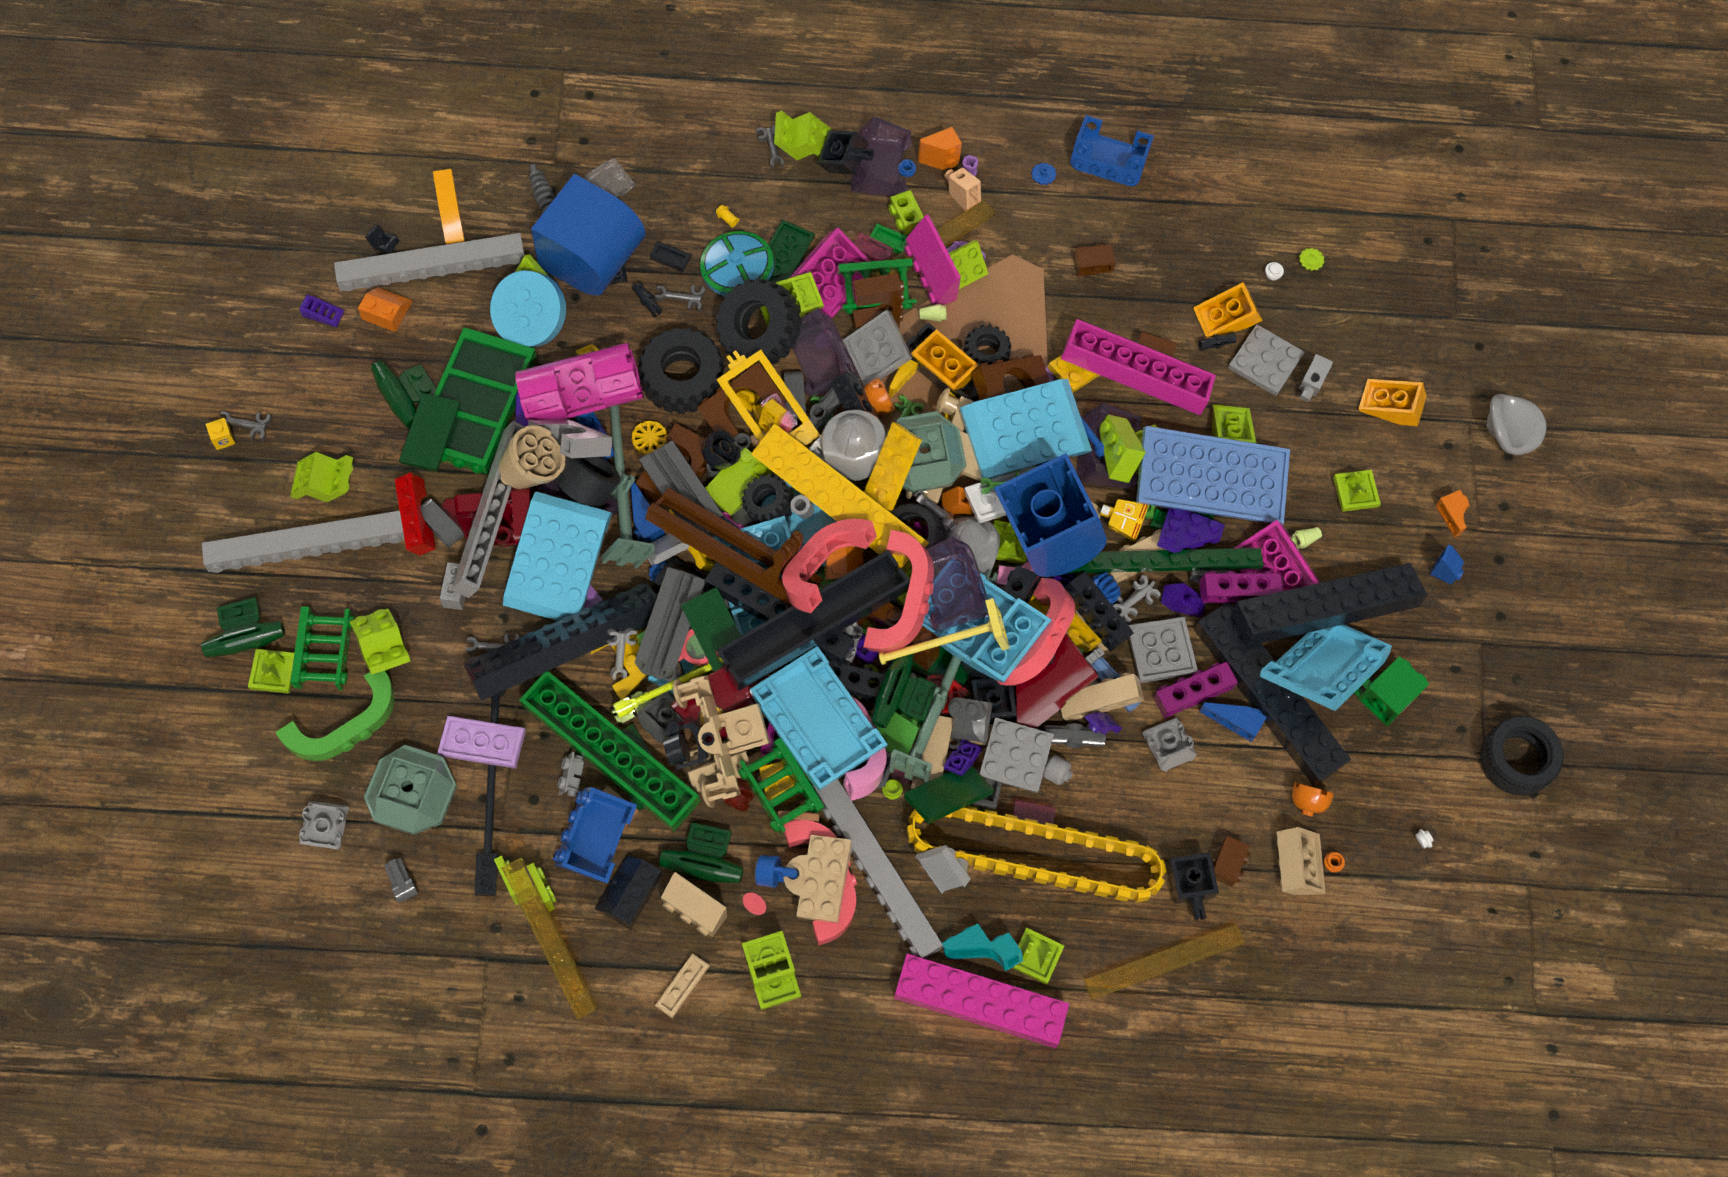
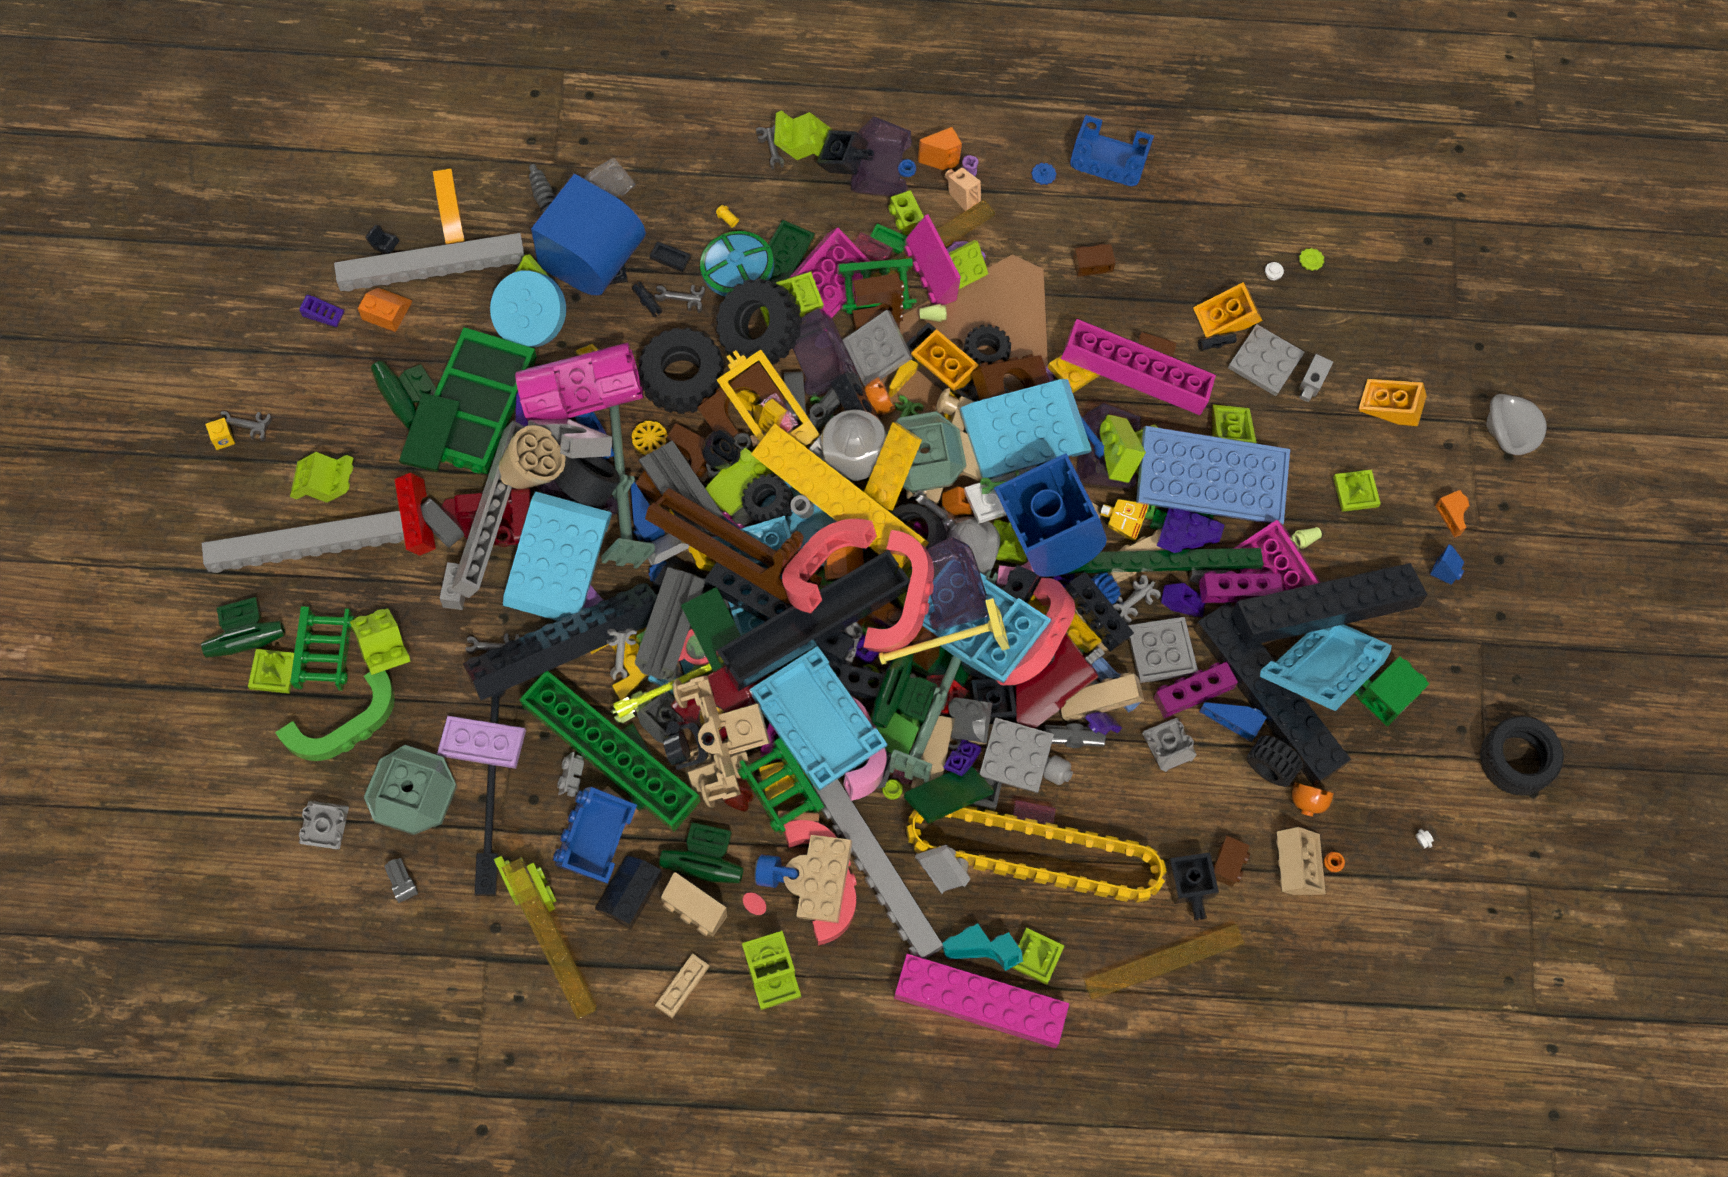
none -> black tyre [1246,736,1303,787]

